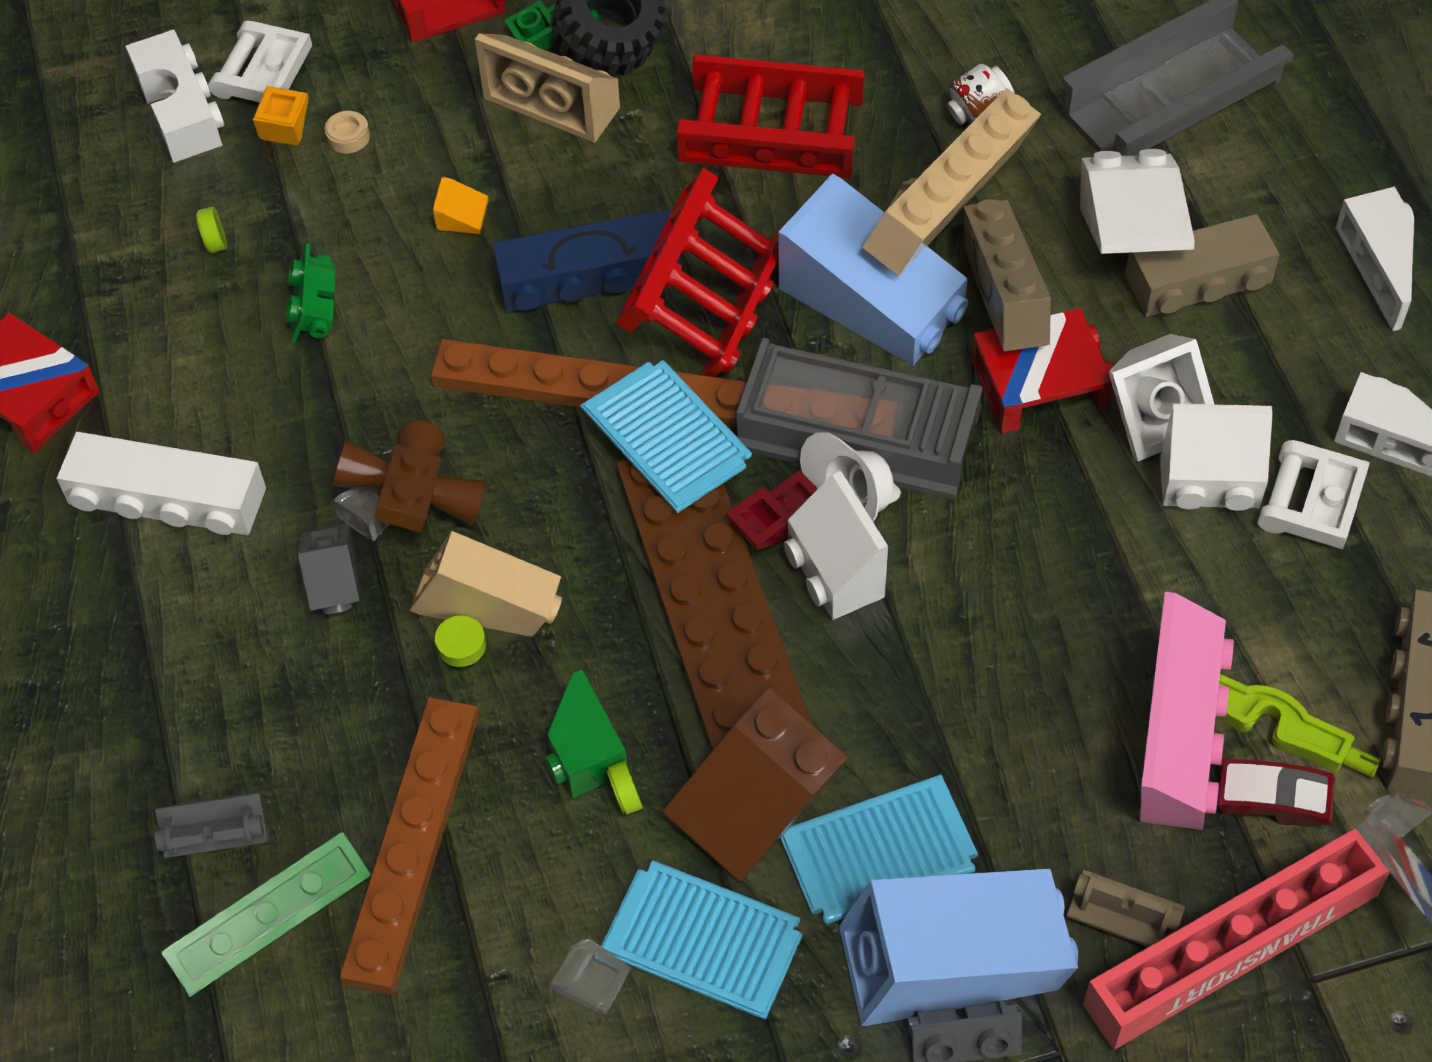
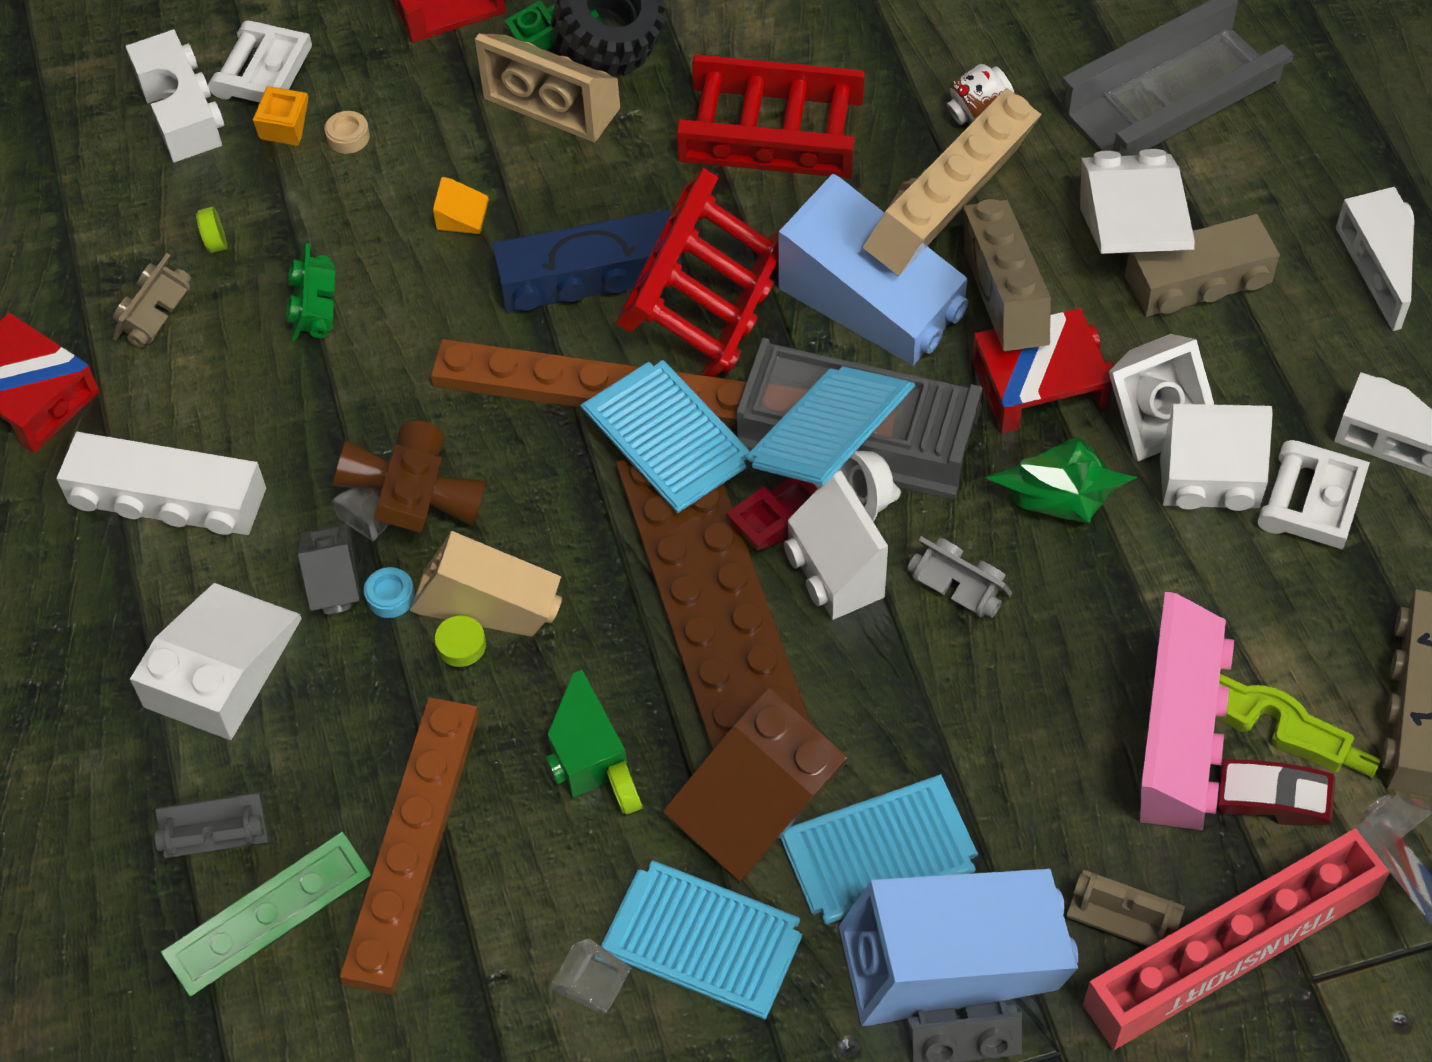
none -> dark tan hinge [112,253,191,348]
none -> white slope [130,583,301,740]
none -> medium azure tile [364,567,415,618]
none -> medium azure window [746,366,915,486]
none -> light grey hinge [908,536,1012,618]
none -> green hair [984,437,1137,524]

